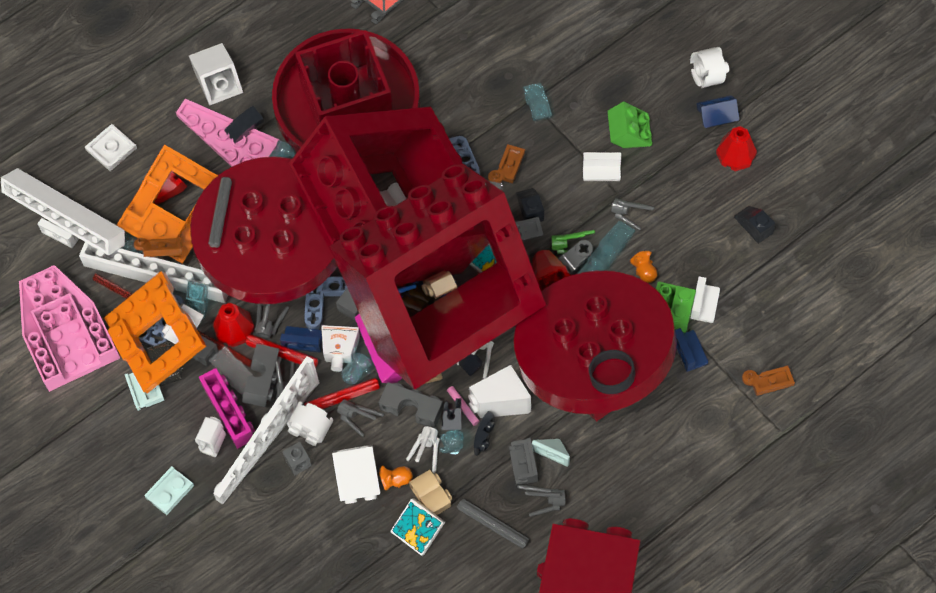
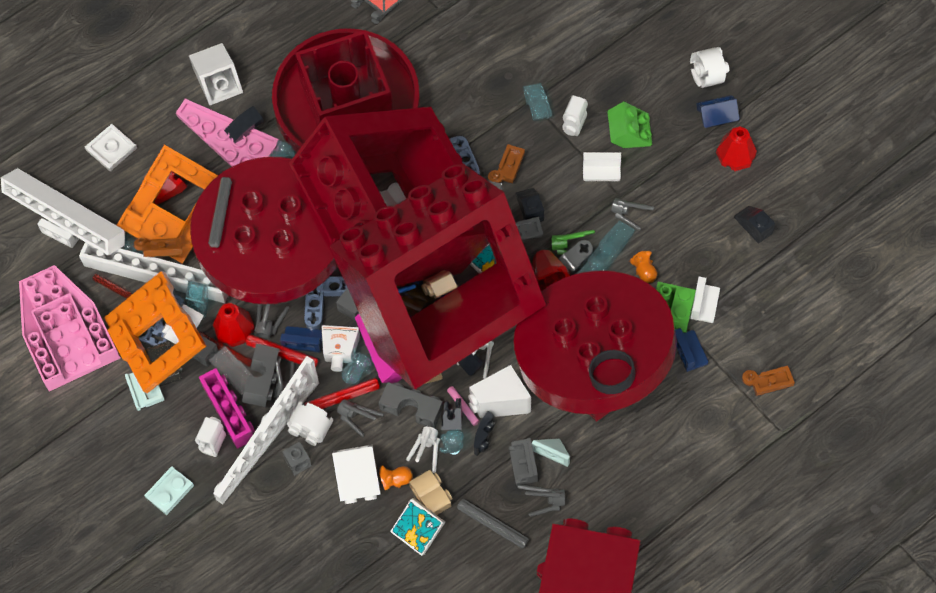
none -> white brick [563,95,588,136]

